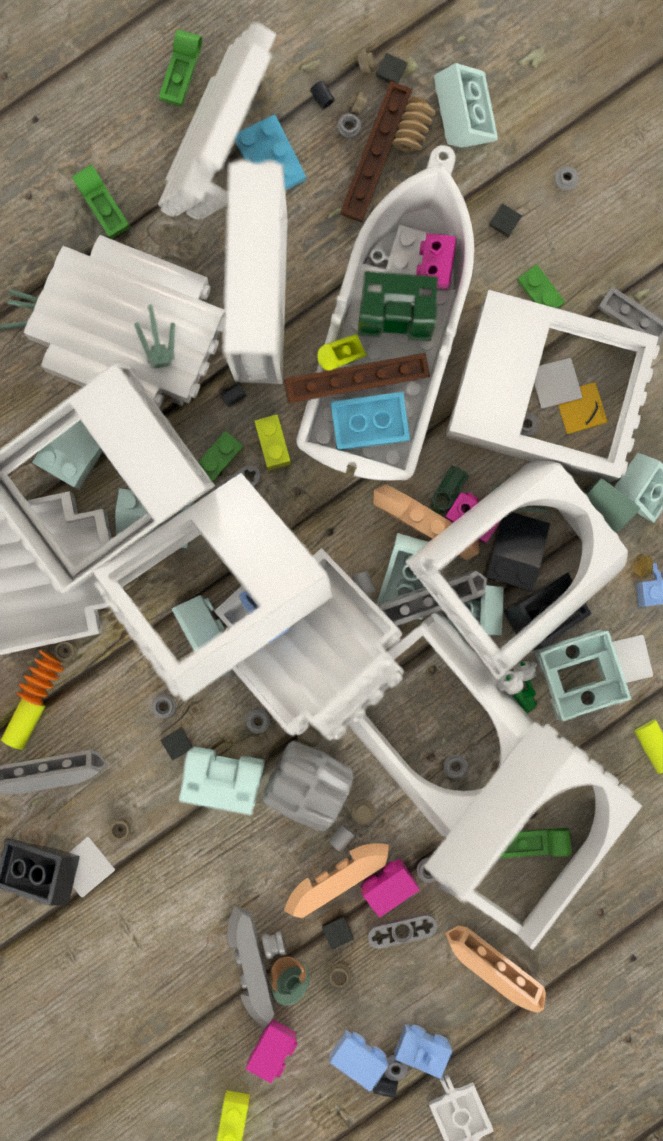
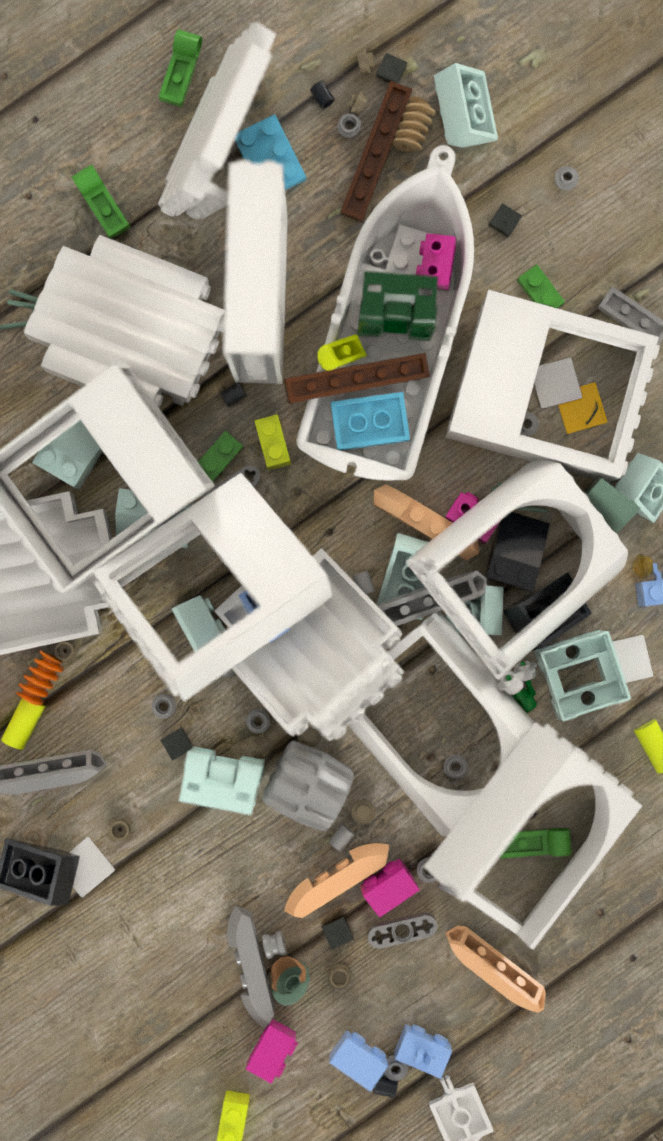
sand green plant [134,305,175,368] -> none
clear green piece [430,465,469,514] -> none

